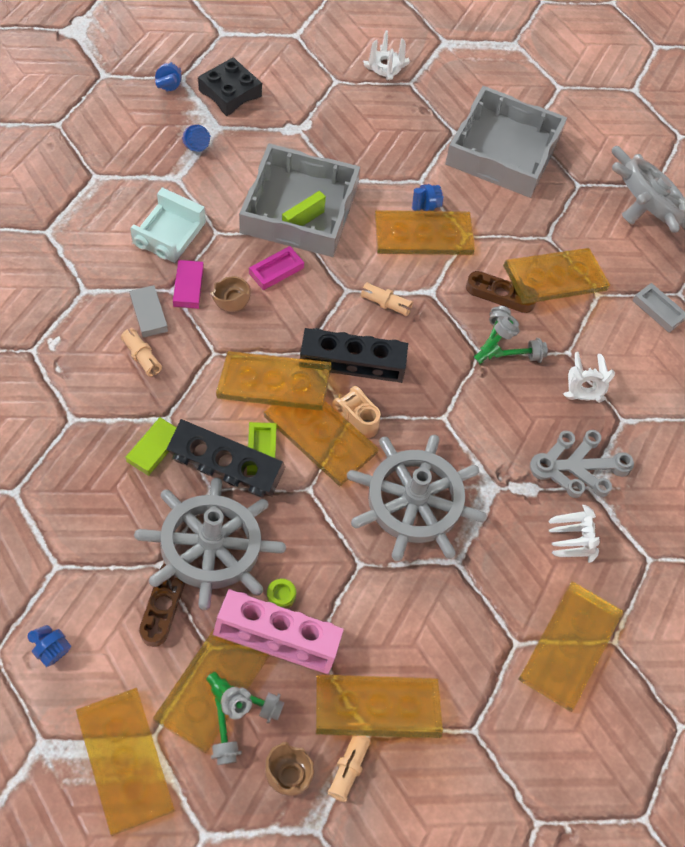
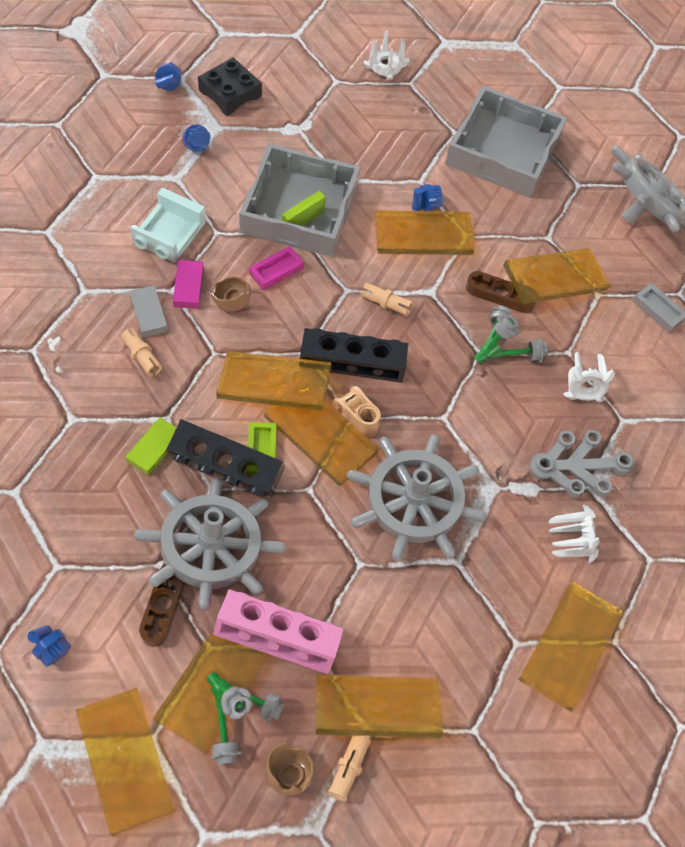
lime tile [267,579,296,609] -> none

